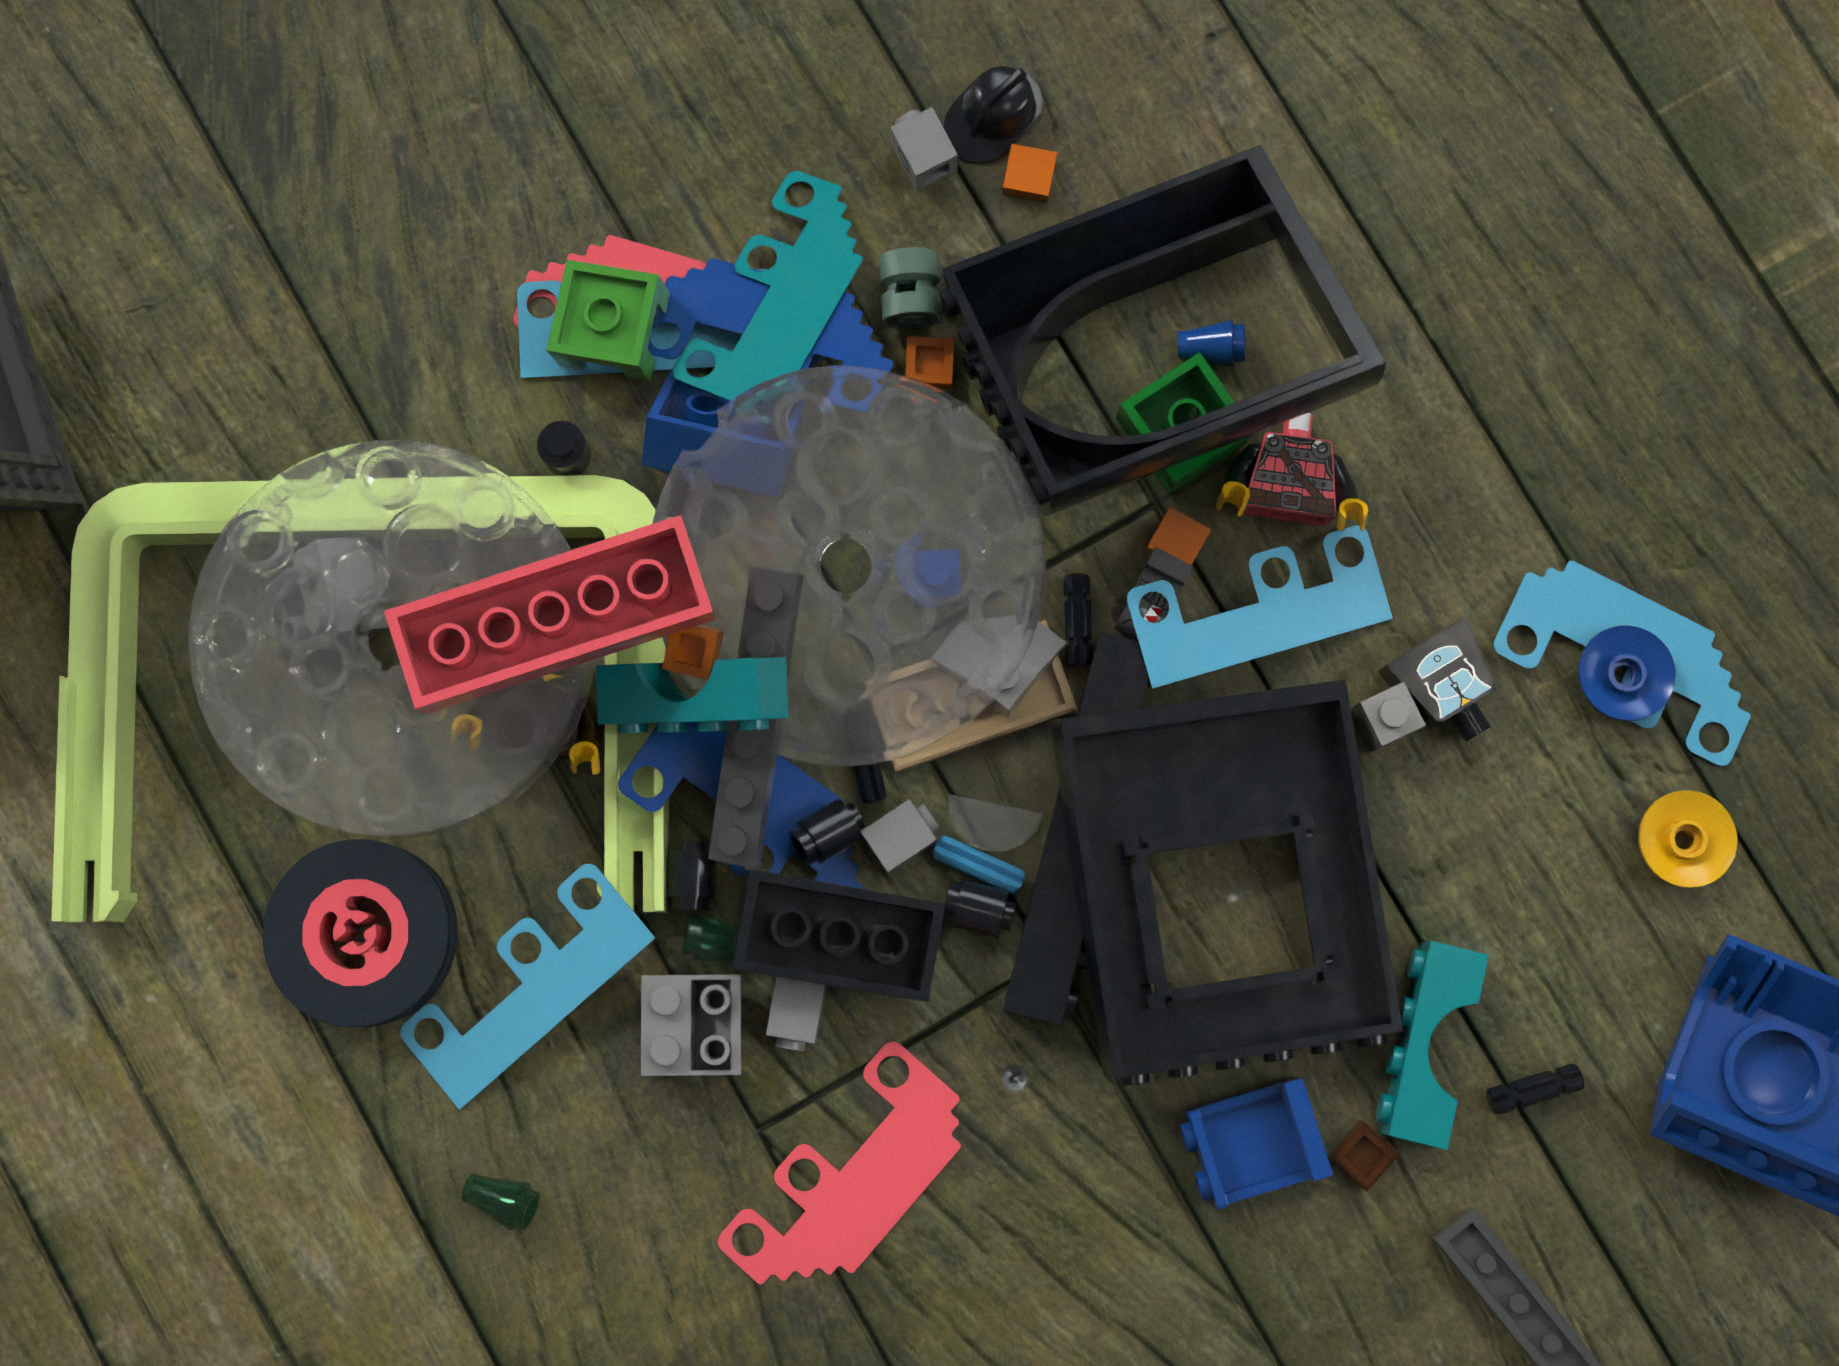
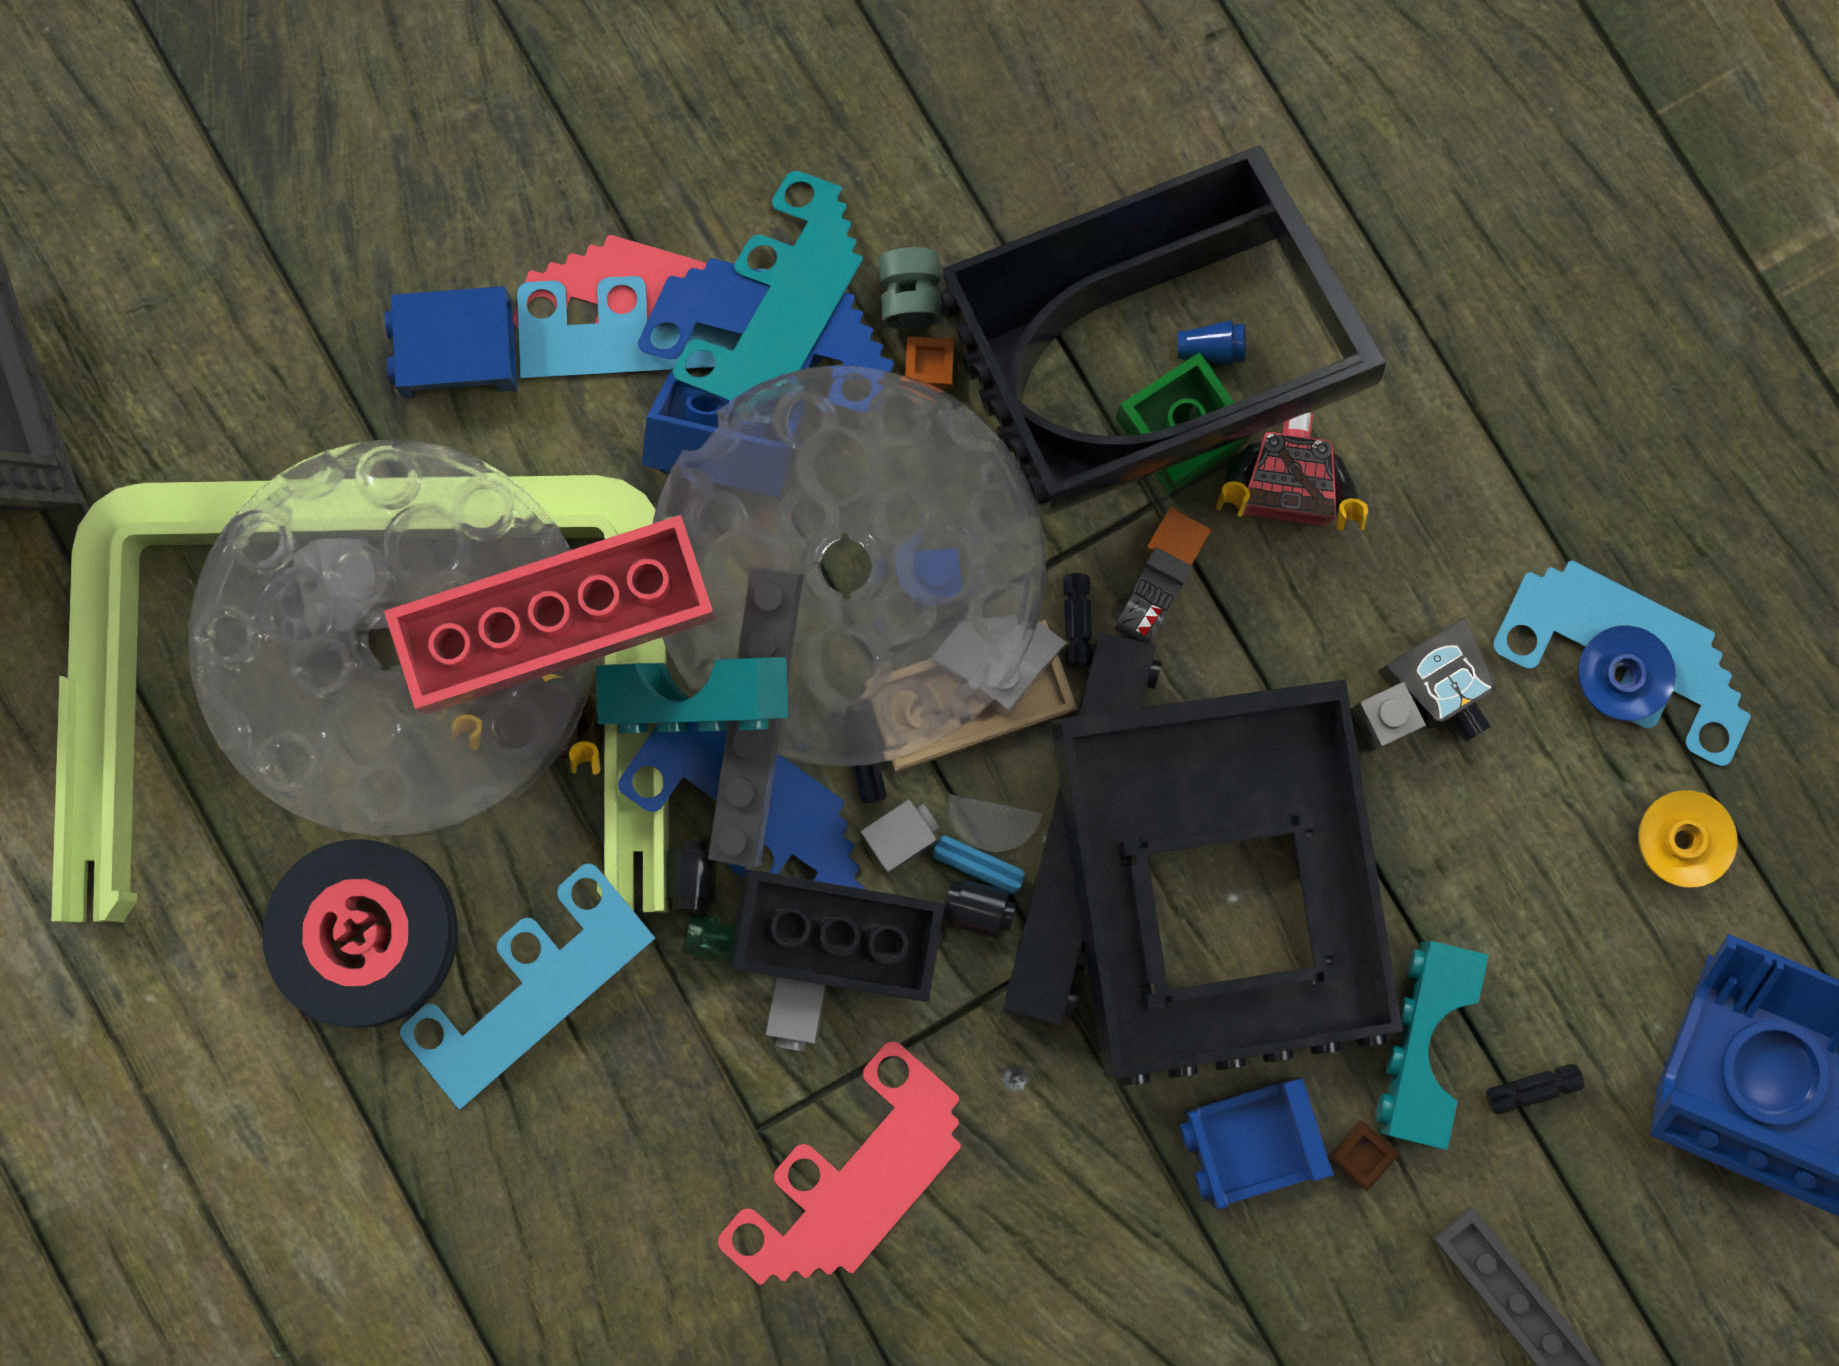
clear green cone [461,1173,540,1230] -> none
black brick [537,421,591,476] -> none
bright green panel [546,260,670,382] -> none
light grey slope [641,974,741,1076] -> none
orange tile [662,625,724,680] -> none
black brick [789,799,865,866] -> none
light grey brick [890,107,958,191] -> none
black piece [943,66,1043,164] -> none
orange tile [1002,144,1057,202] -> none
medium azure piece [1127,525,1393,689] -> none
none -> blue panel [385,286,518,398]

